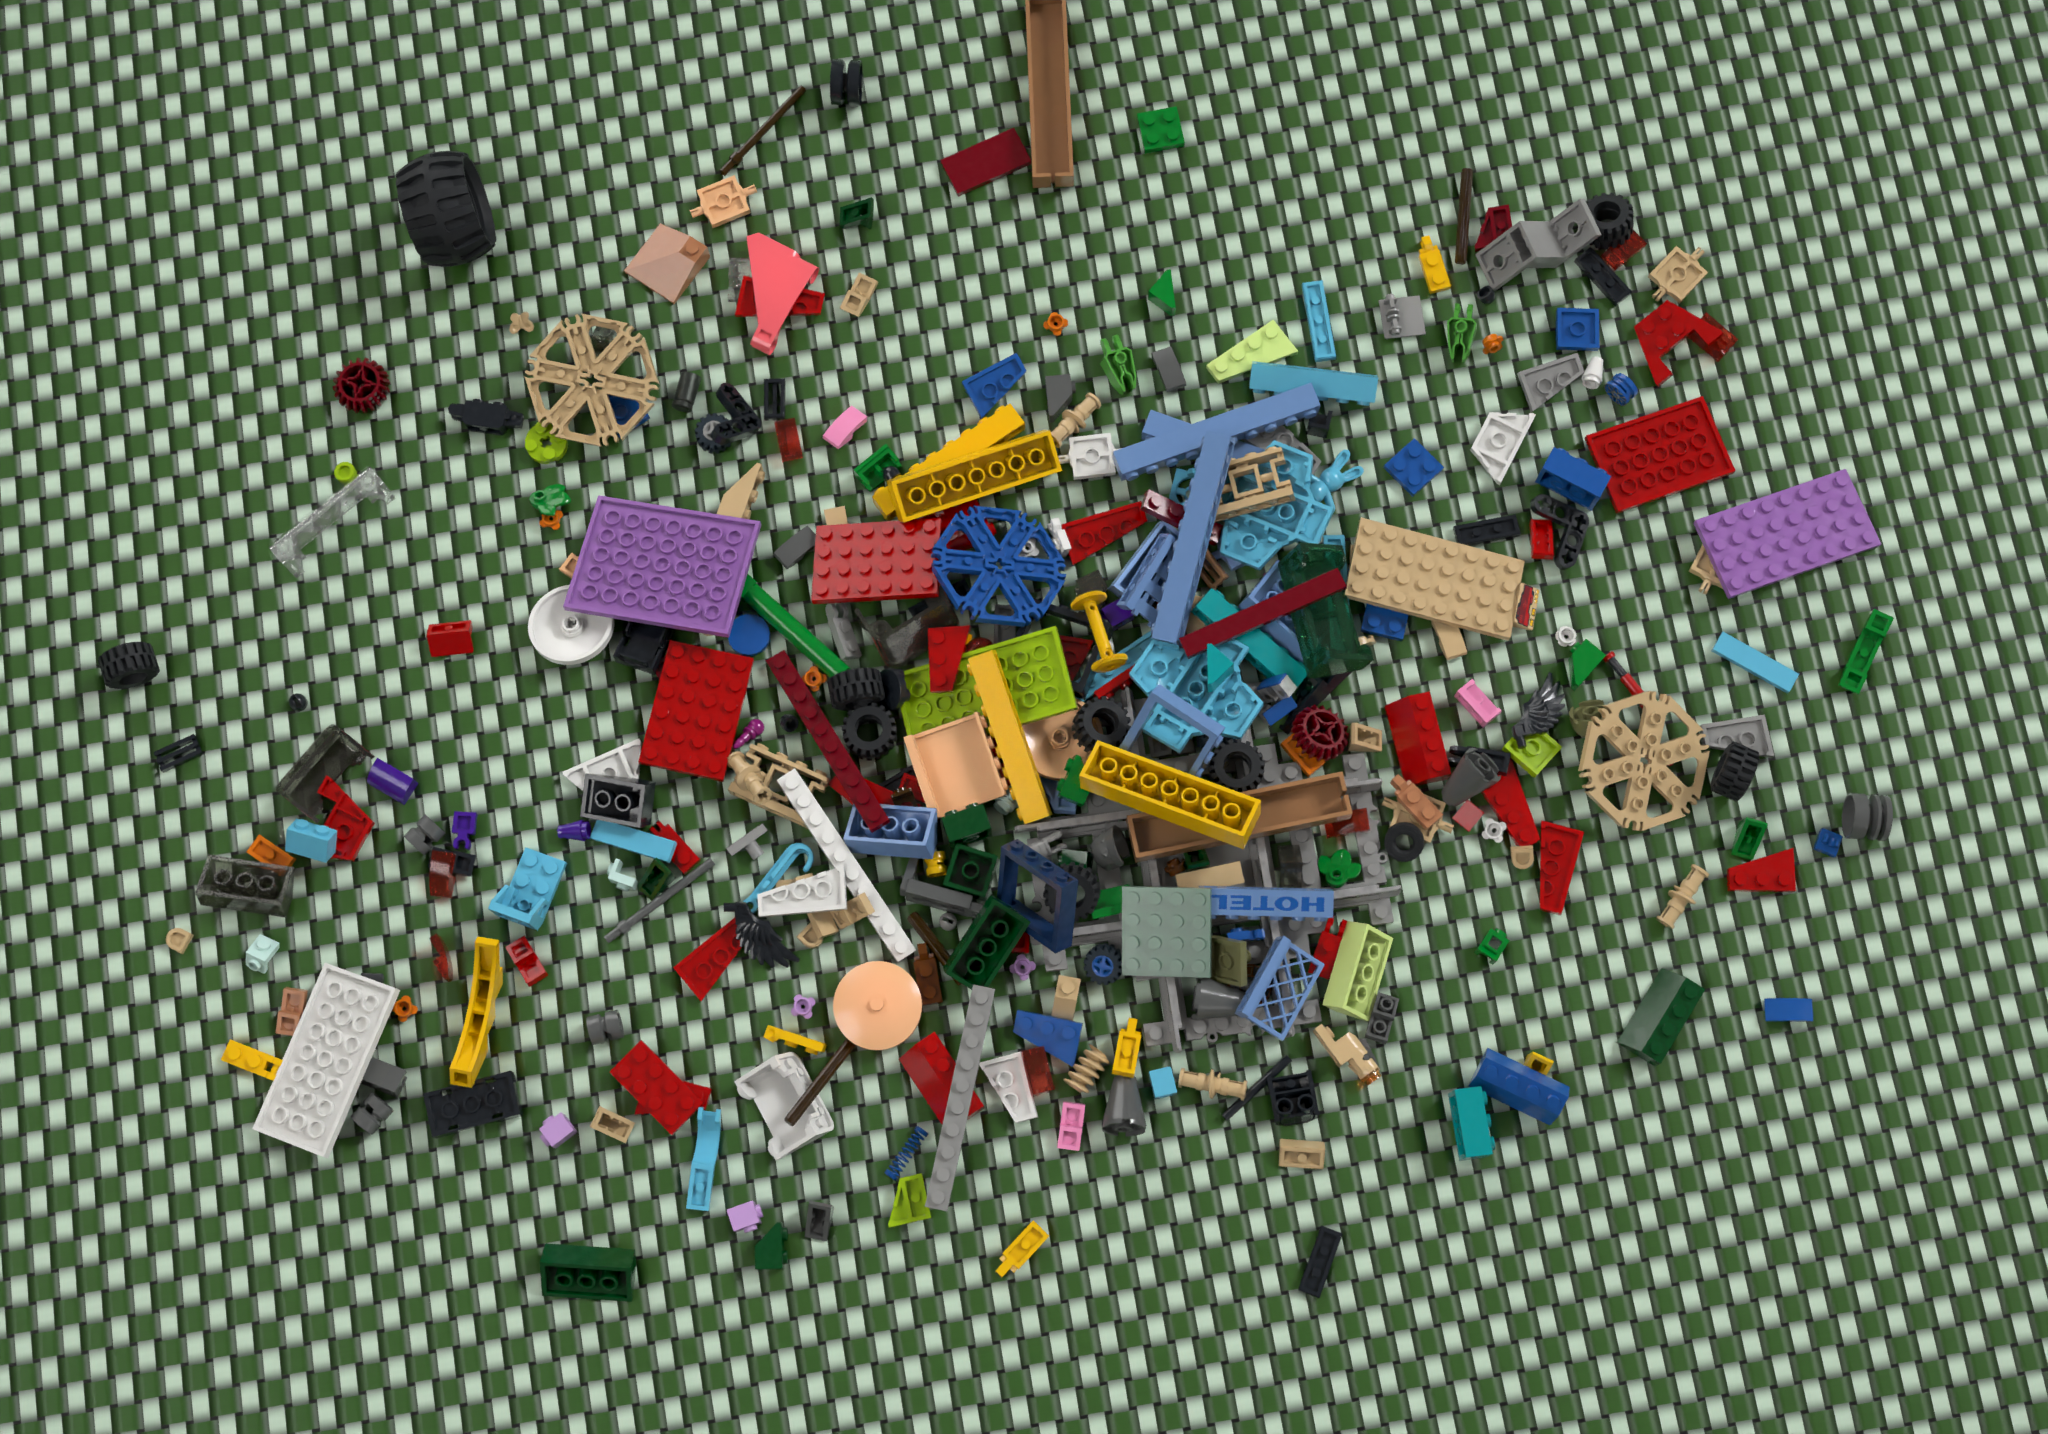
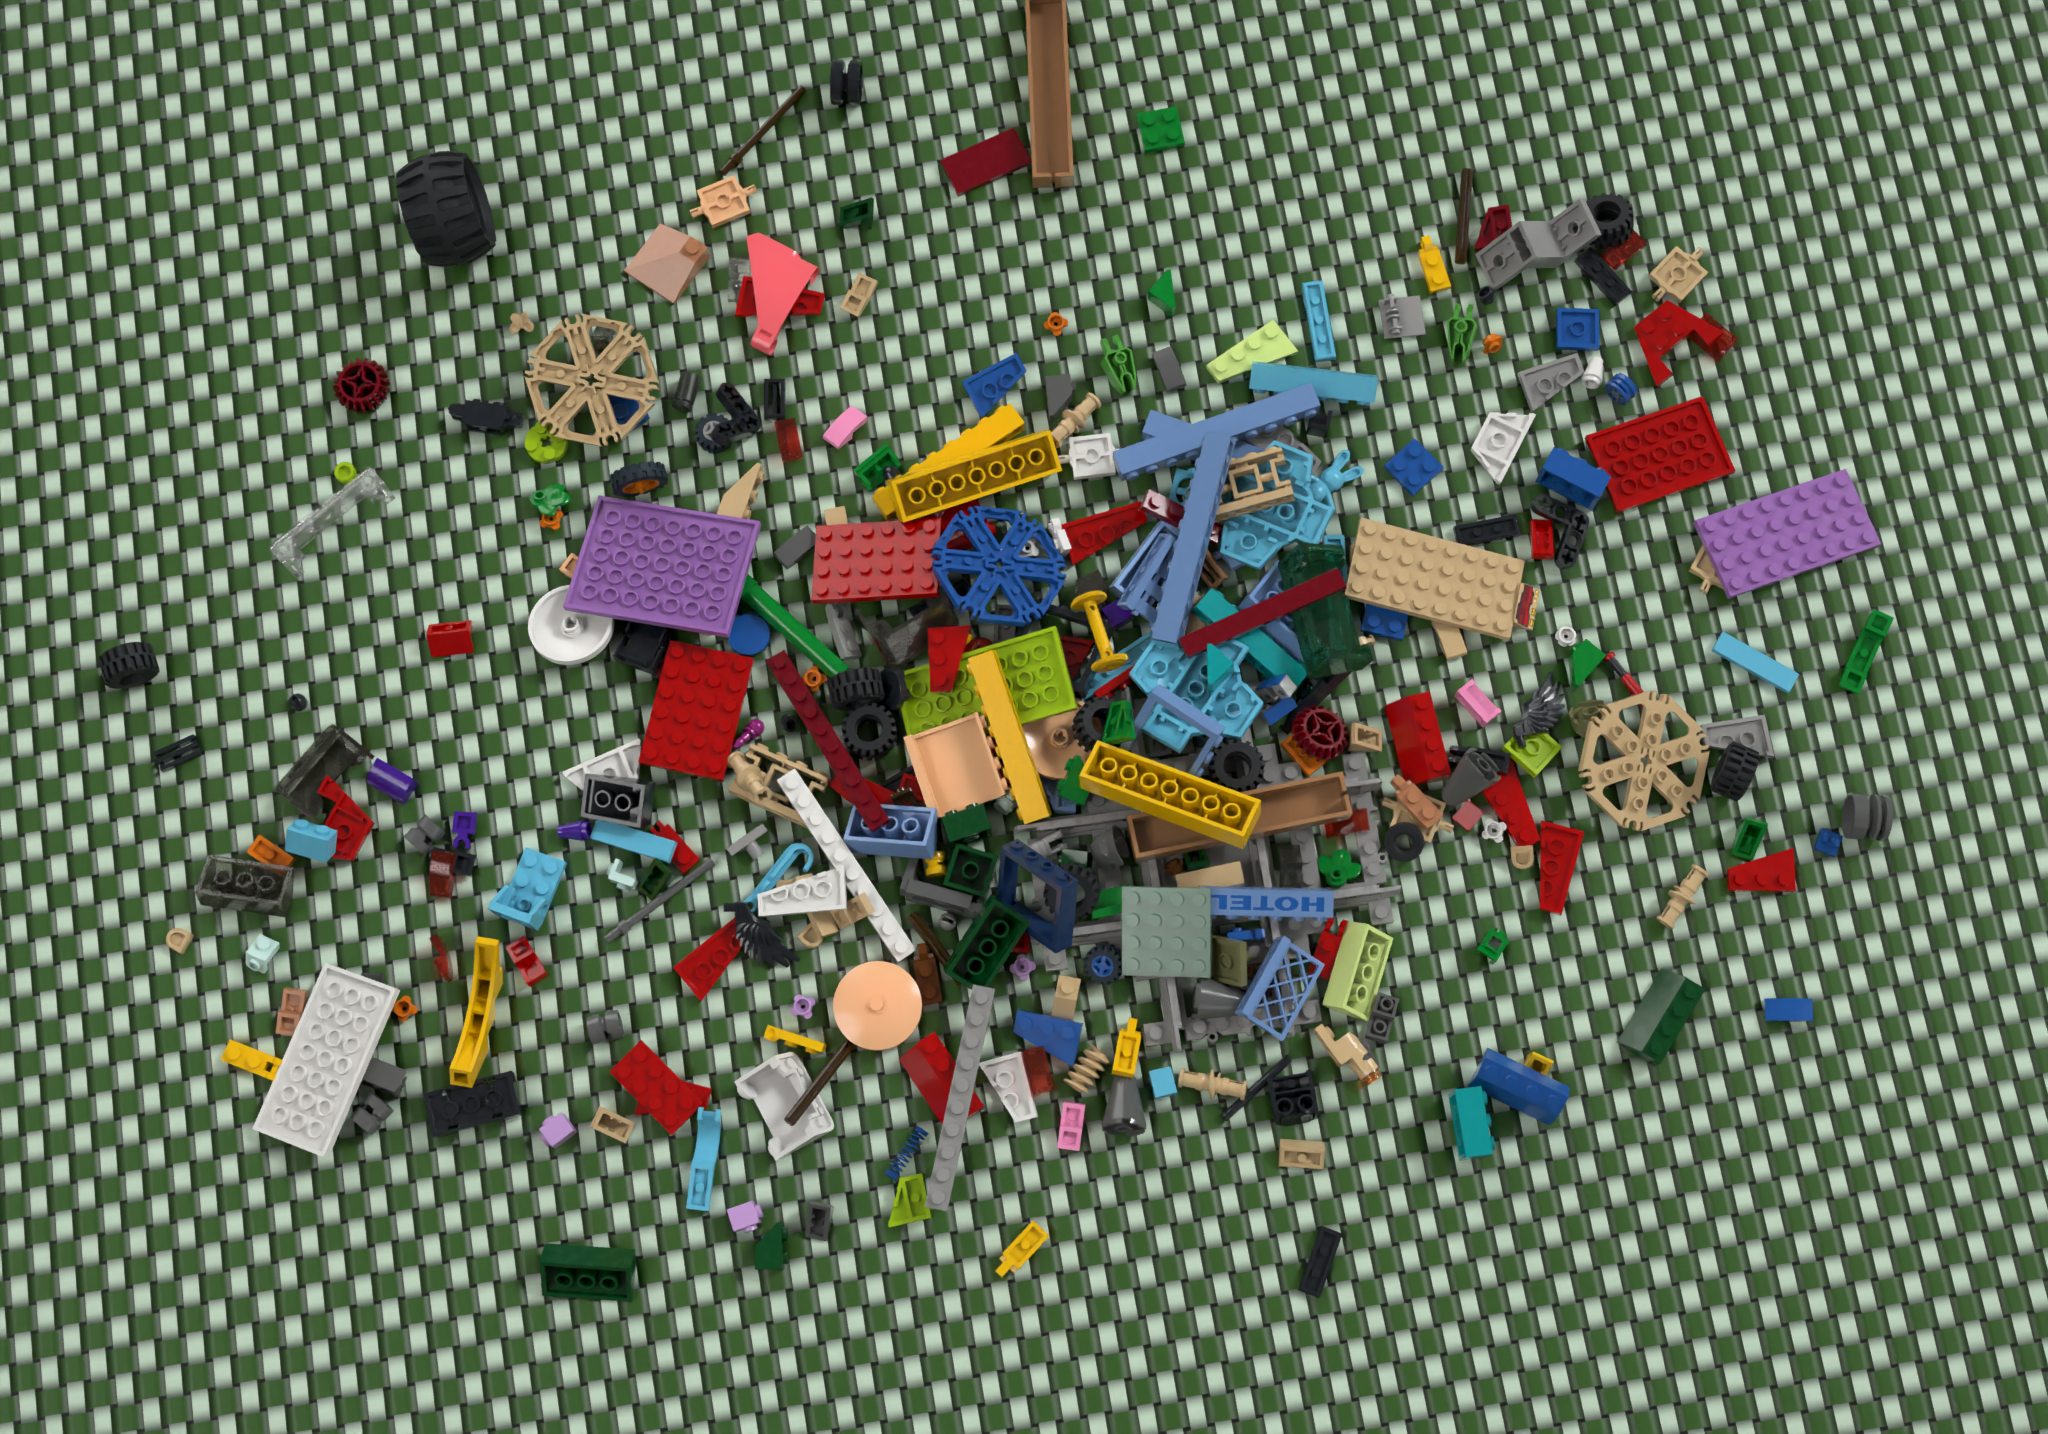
none -> black wheel [609,461,668,497]
none -> green wing [1102,700,1136,745]

